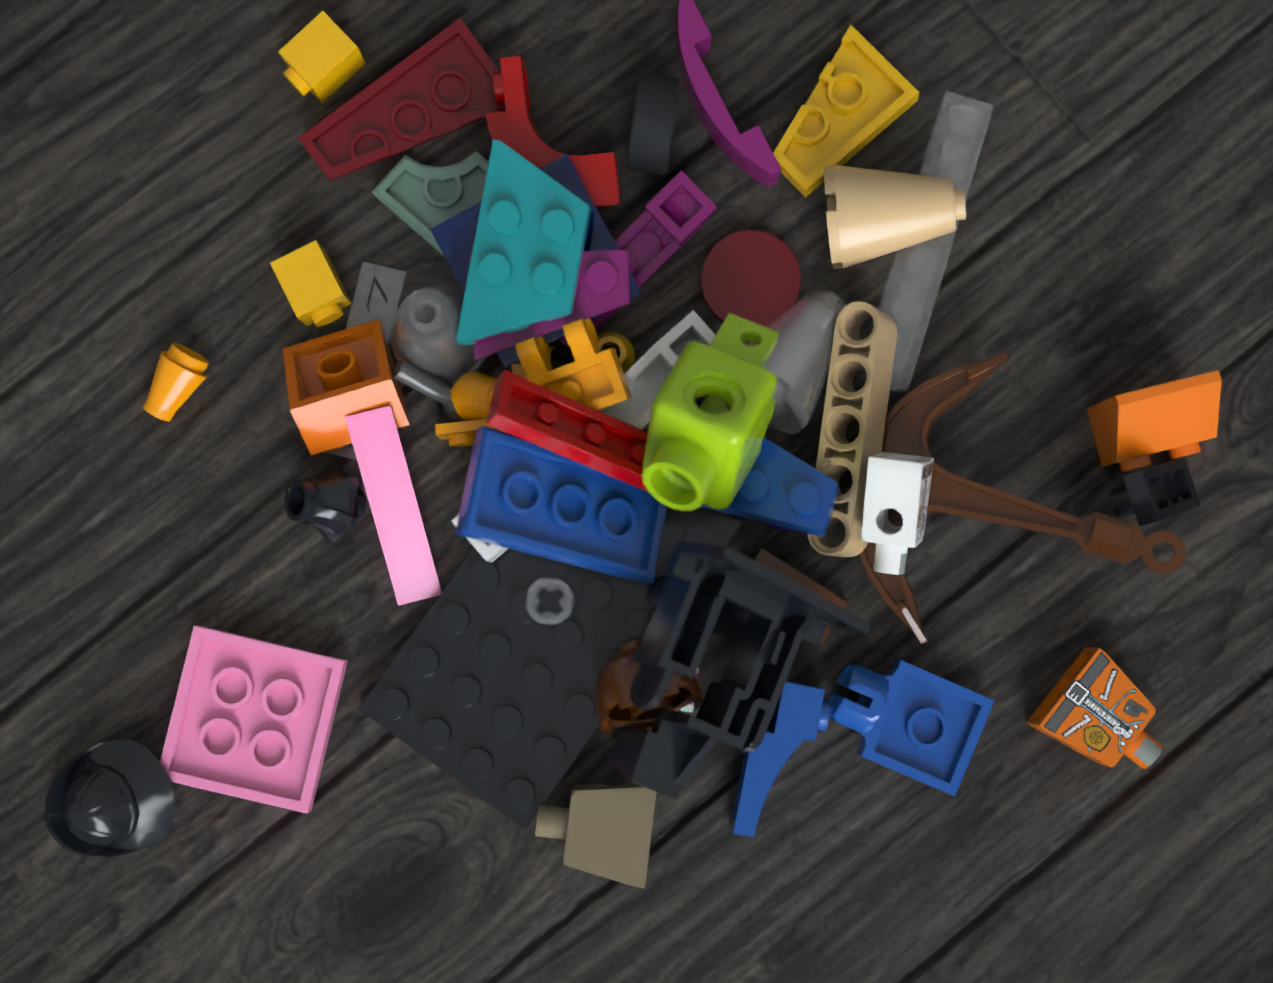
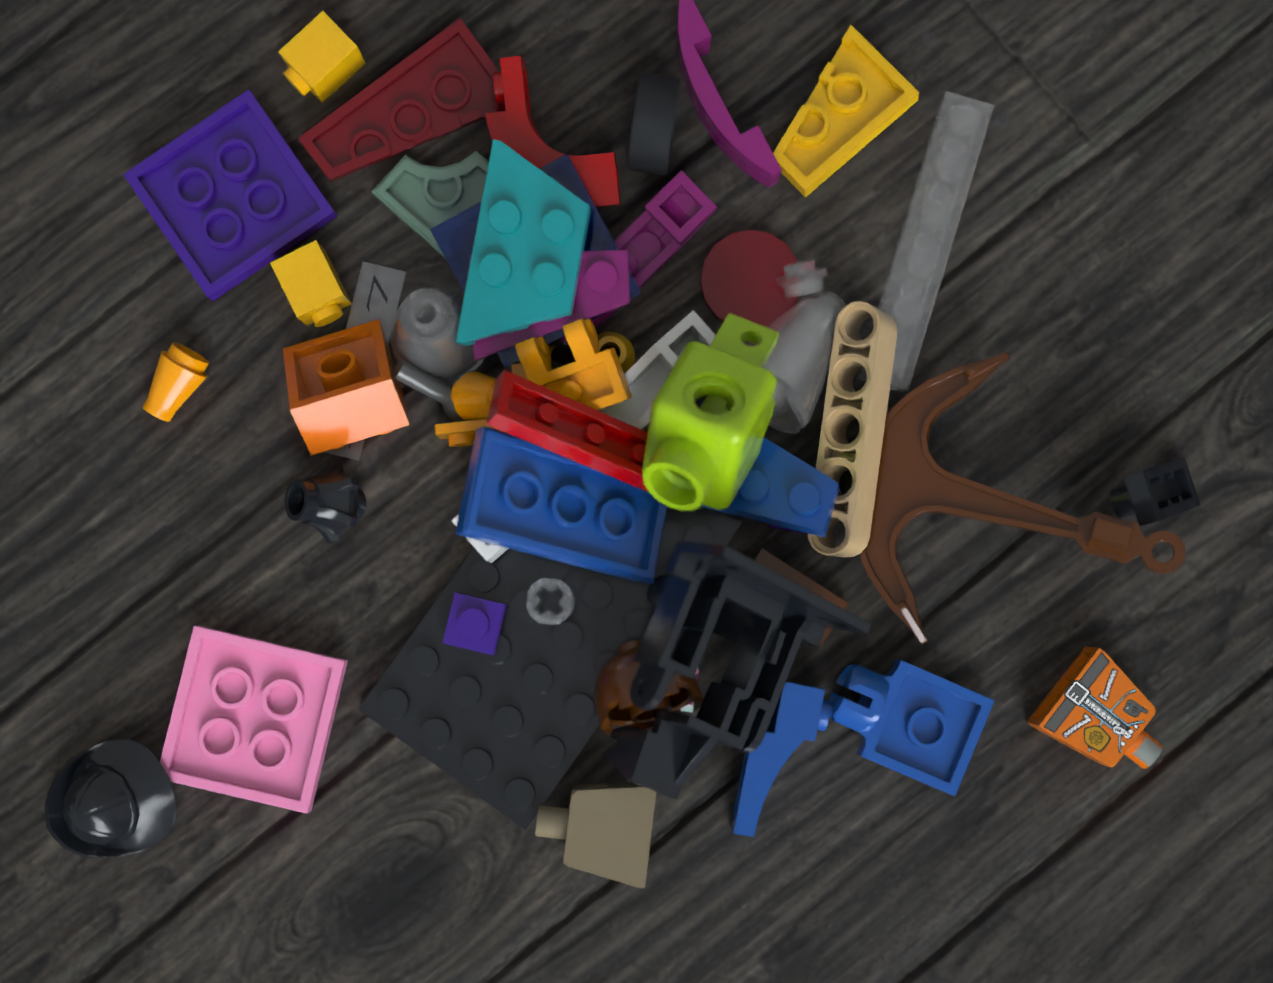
bright pink sticker [345,405,442,606] -> none
tan cone [824,165,966,269] -> none
white torso [861,452,934,575] -> none
orange slope [1086,370,1222,472] -> none
none -> dark purple plate [123,89,337,301]
none -> dark purple plate [442,592,507,655]
none -> clear plate [776,259,828,298]

